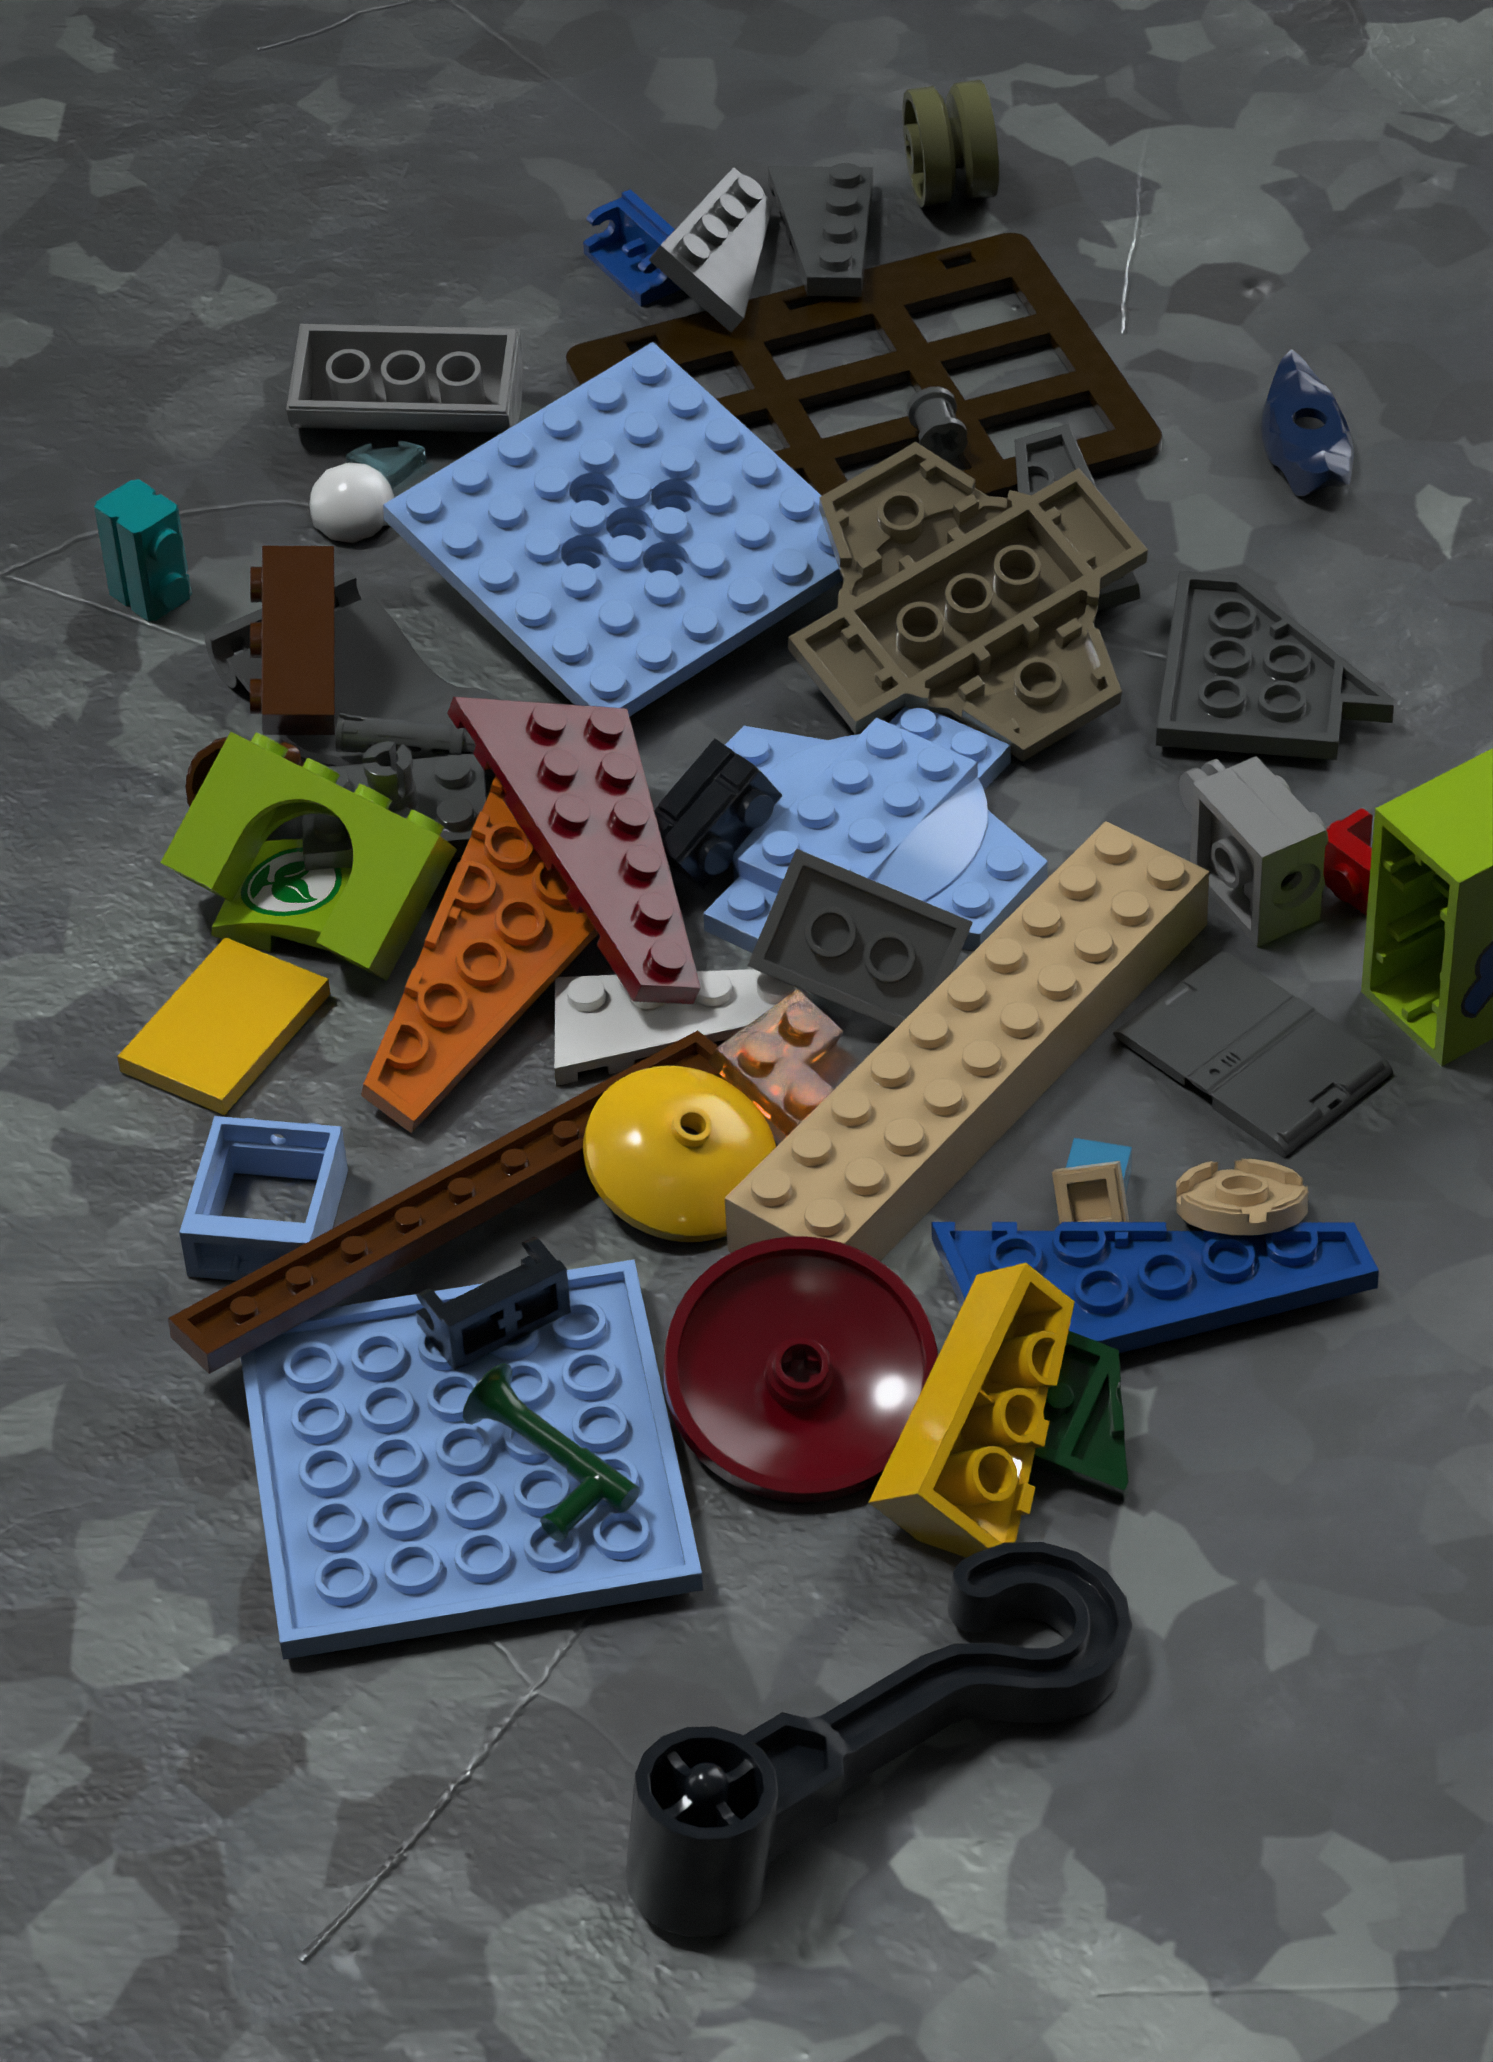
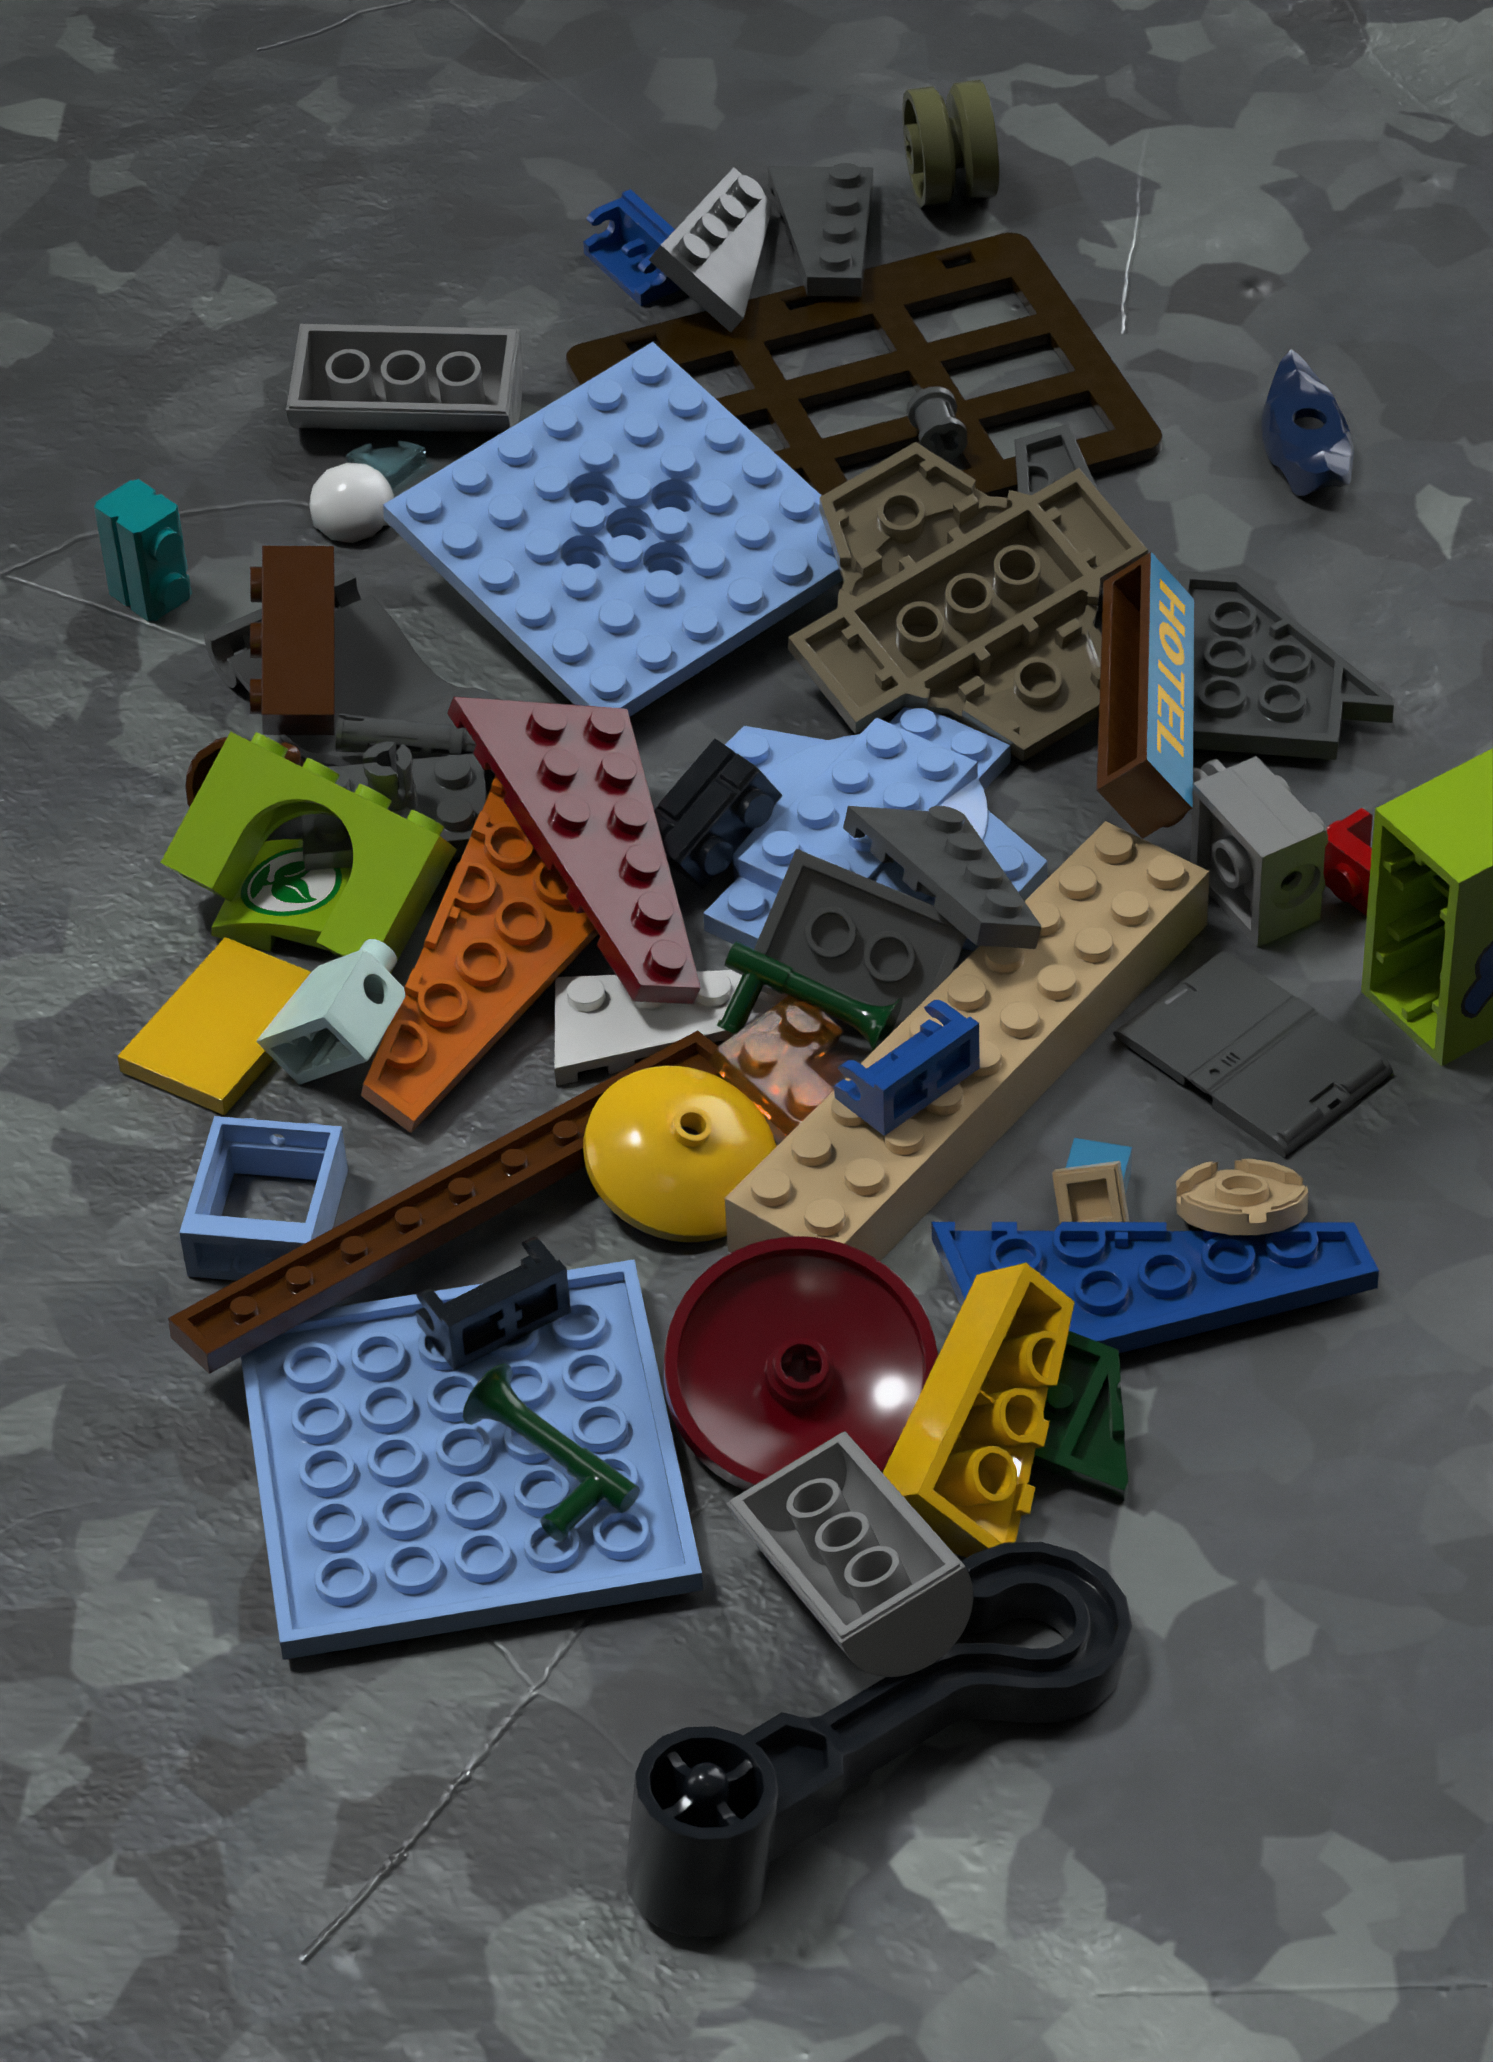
none -> light aqua torso [256,939,406,1085]
none -> dark green piece [717,941,903,1053]
none -> light grey brick [726,1431,973,1677]
none -> blue hinge [834,1000,980,1136]
none -> dark grey wing [843,806,1042,949]
none -> brick [1097,552,1194,839]

